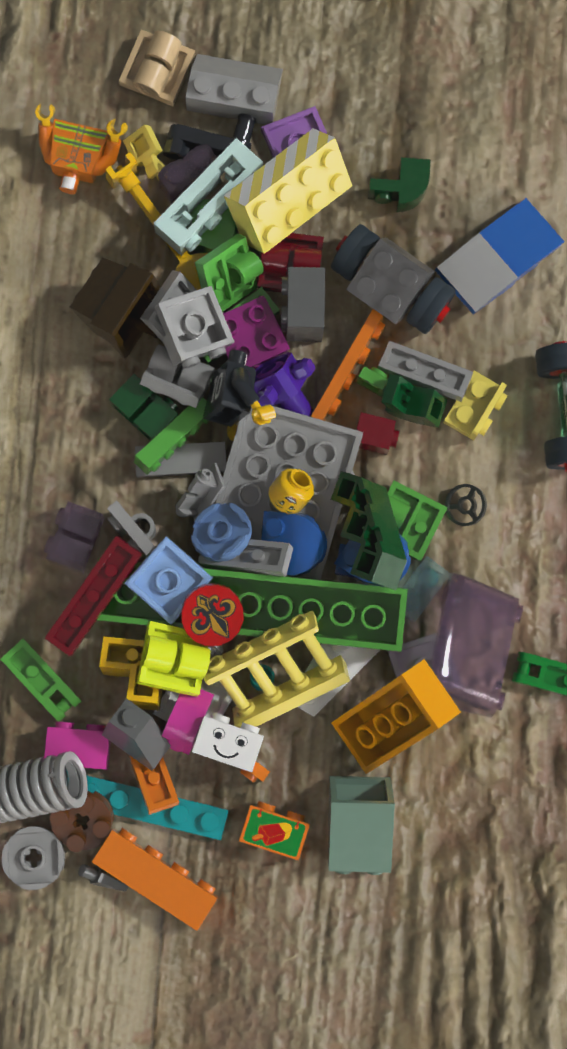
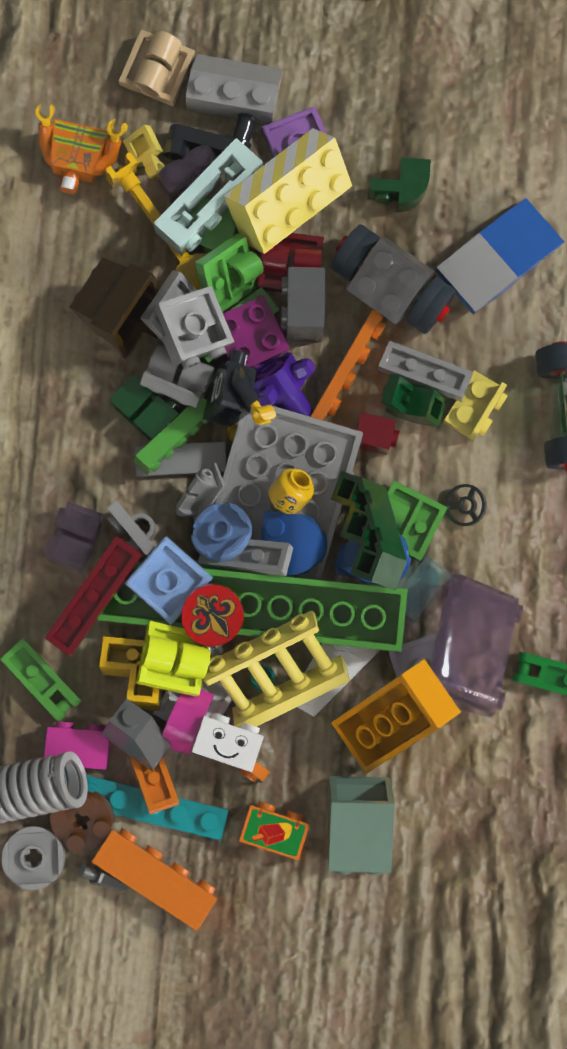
bright green plate [357,366,388,397] -> none

